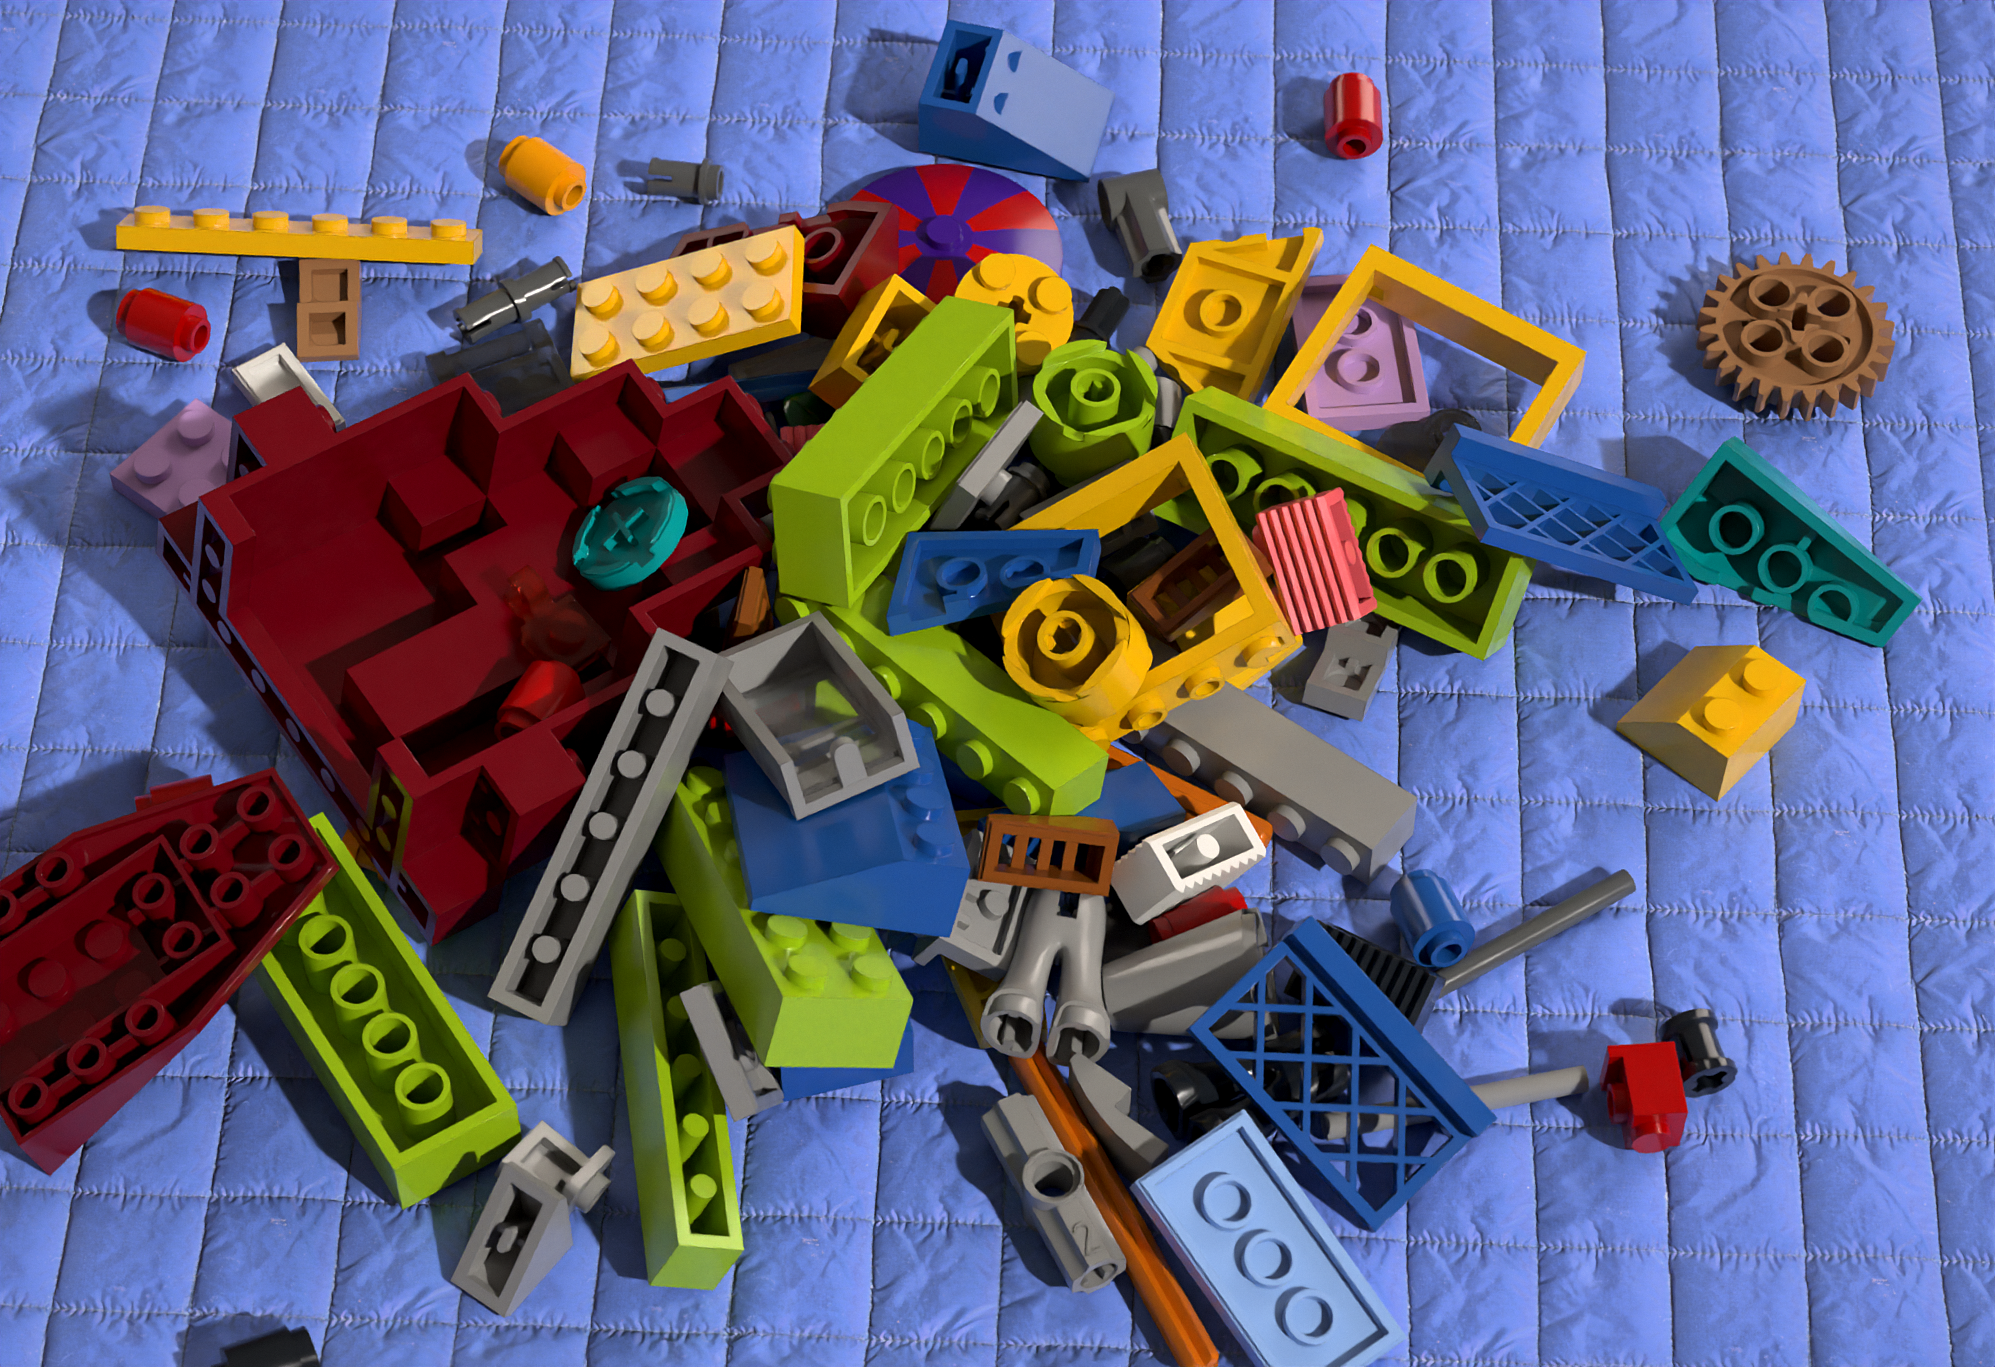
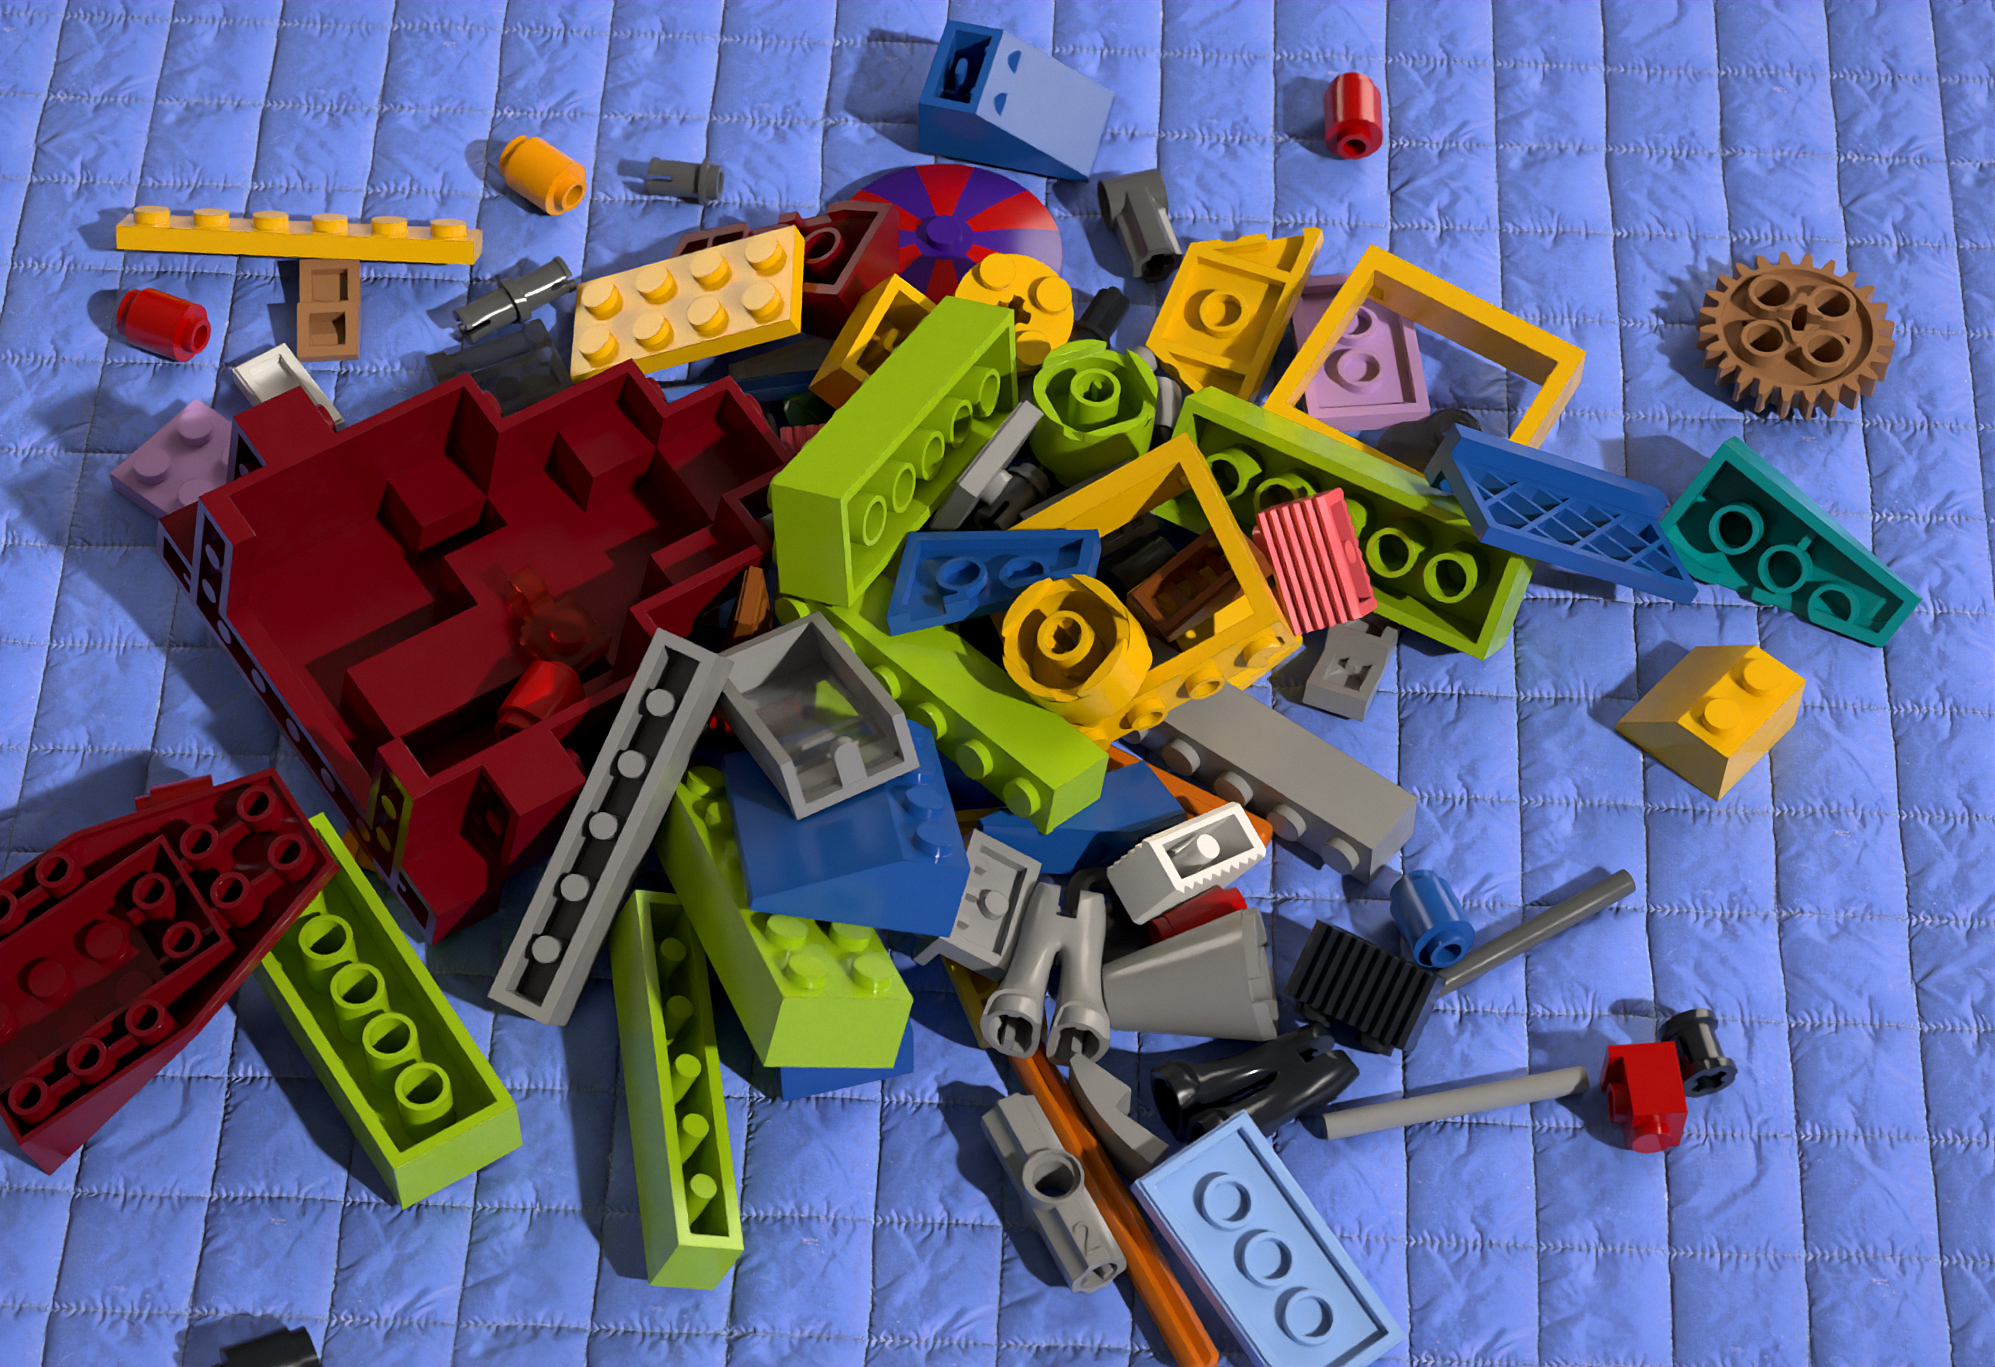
light grey slope [450,1161,573,1317] -> none
light grey bracket [494,1120,615,1215] -> none
teal tile [572,477,689,592] -> none
light grey plate [679,980,785,1122] -> none
dark orange slope [976,814,1120,897] -> none
blue fence [1186,915,1497,1232] -> none

